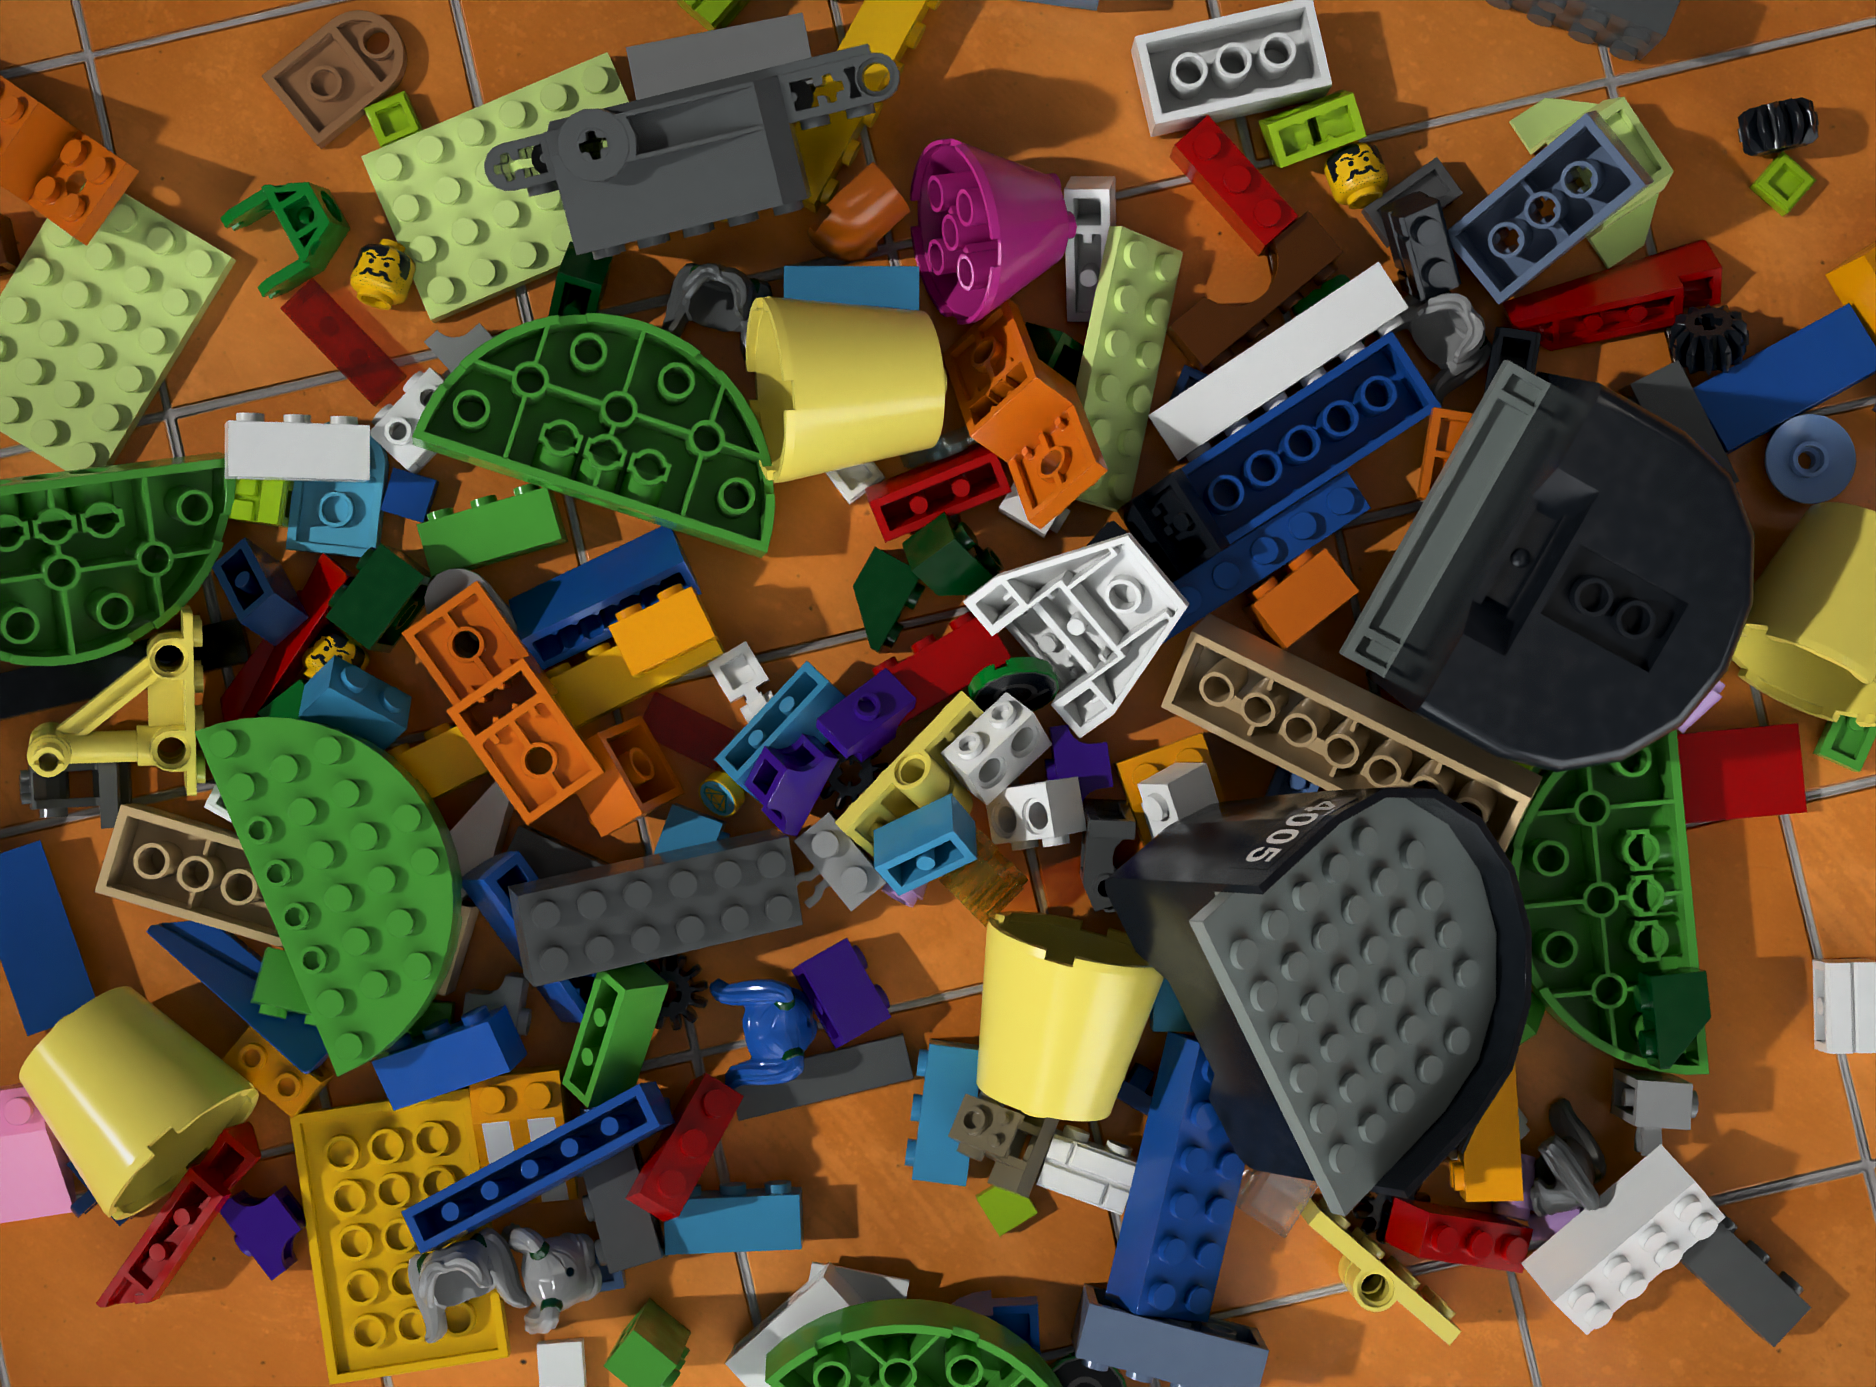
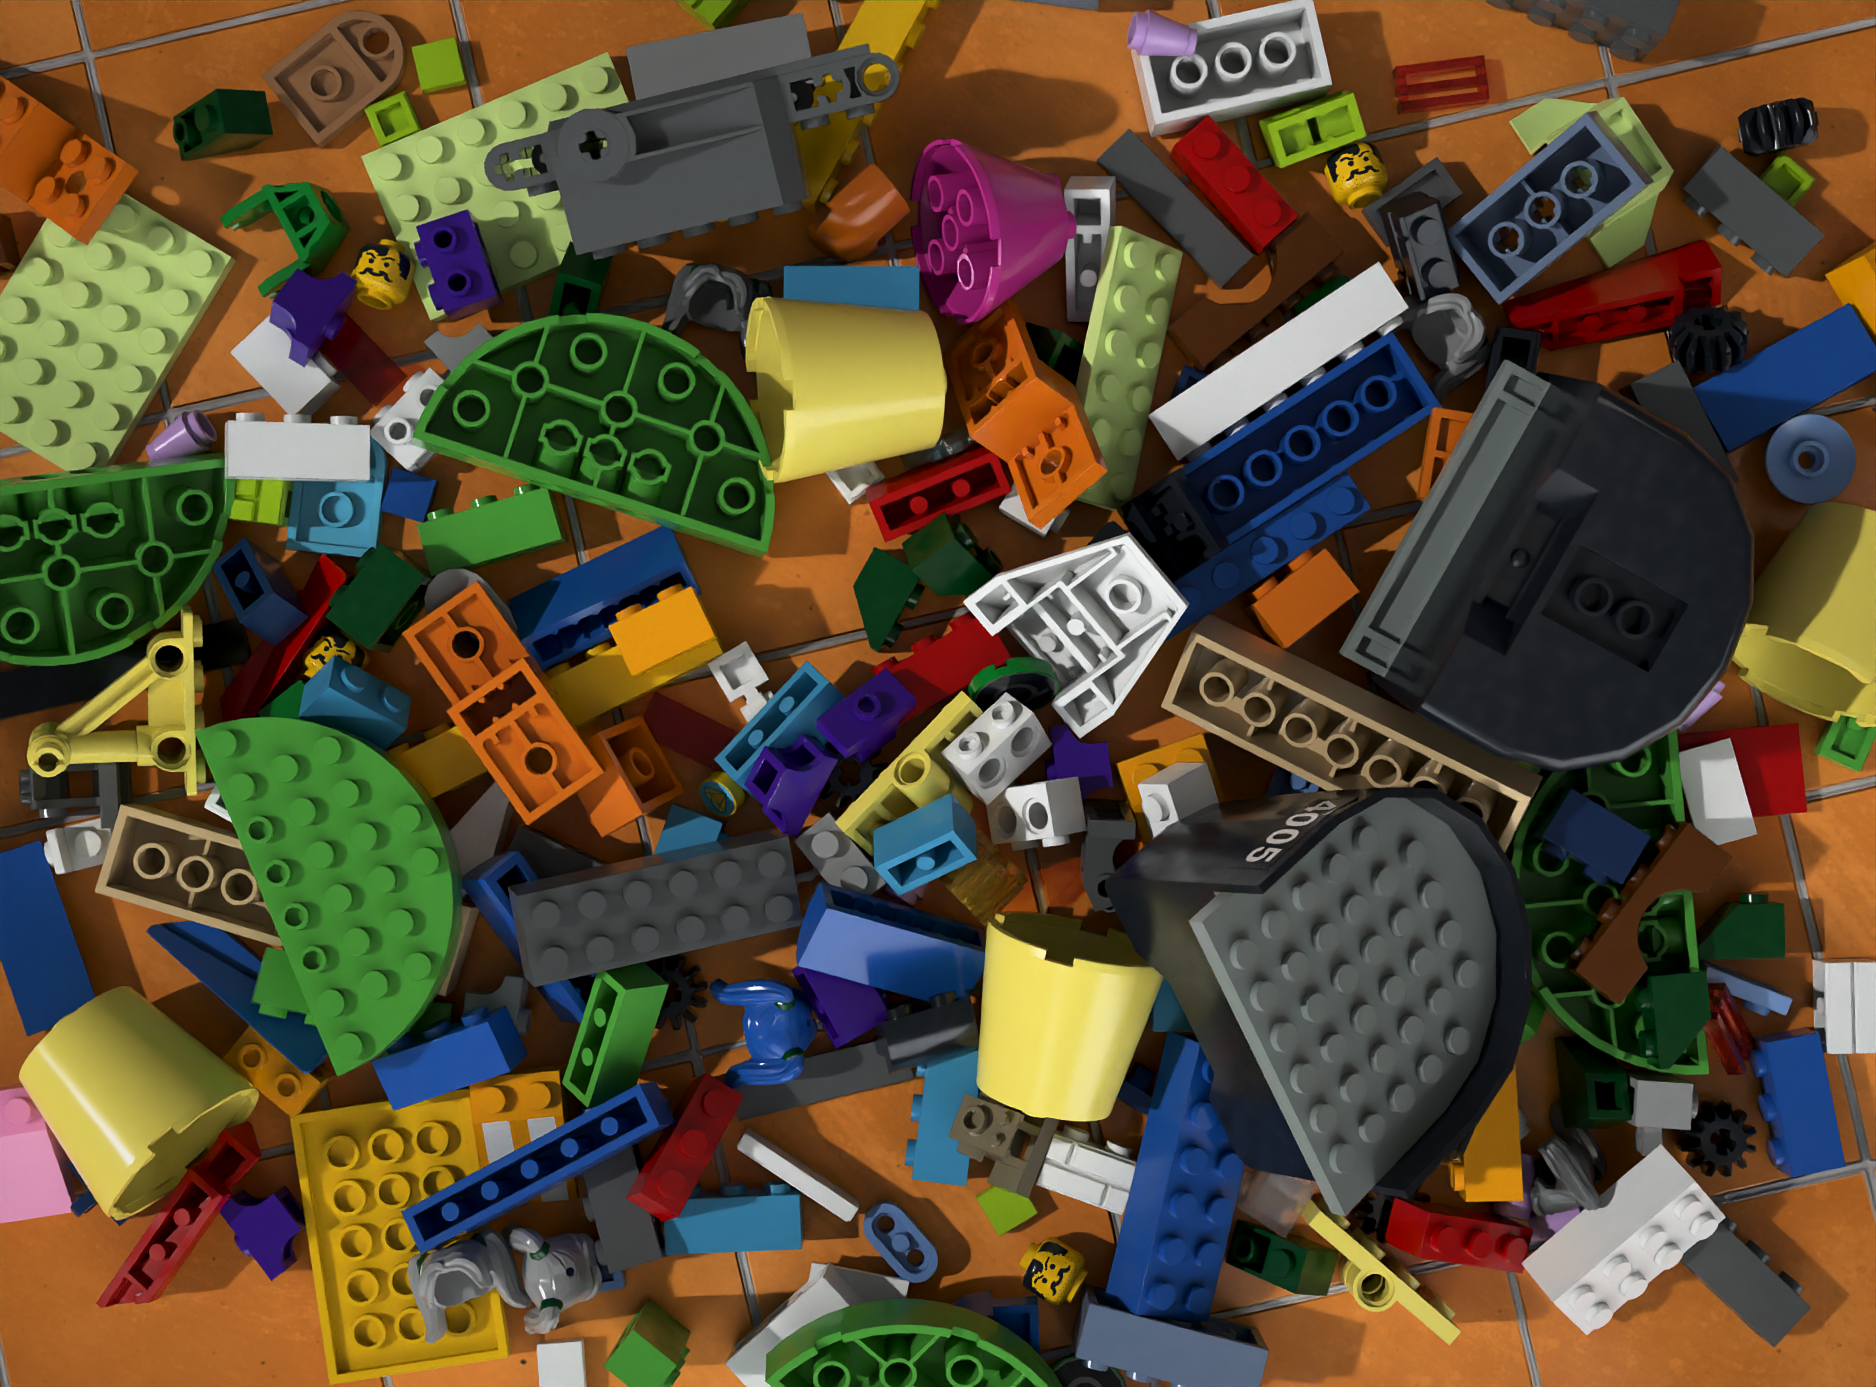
none -> white bracket [44,818,114,875]
none -> lavender cone [146,410,217,460]
none -> dark green slope [173,89,273,161]
none -> white brick [230,315,342,416]
none -> dark purple brick [269,268,357,368]
none -> lime tile [411,37,468,94]
none -> dark purple brick [414,209,504,320]
none -> white tile [737,1127,860,1222]
none -> blue brick [796,882,986,1001]
none -> medium blue plate [863,1200,938,1283]
none -> black brick [873,990,979,1074]
none -> yellow head [1018,1237,1089,1306]
none -> dark grey tile [1096,129,1254,290]
none -> lavender cone [1127,9,1198,57]
none -> dark green slope [1226,1220,1339,1296]
none -> clear red tile [1392,55,1490,115]
none -> dark blue brick [1532,787,1651,886]
none -> dark green slope [1554,1037,1632,1129]
none -> reddish brown arch [1564,821,1733,1005]
none -> black gear [1676,1100,1757,1177]
none -> white piece [1679,738,1757,845]
none -> dark grey brick [1681,144,1825,277]
none -> dark green slope [1696,893,1785,960]
none -> medium blue plate [1699,960,1793,1017]
none -> clear red tile [1703,983,1754,1075]
none -> blue brick [1749,1027,1846,1177]

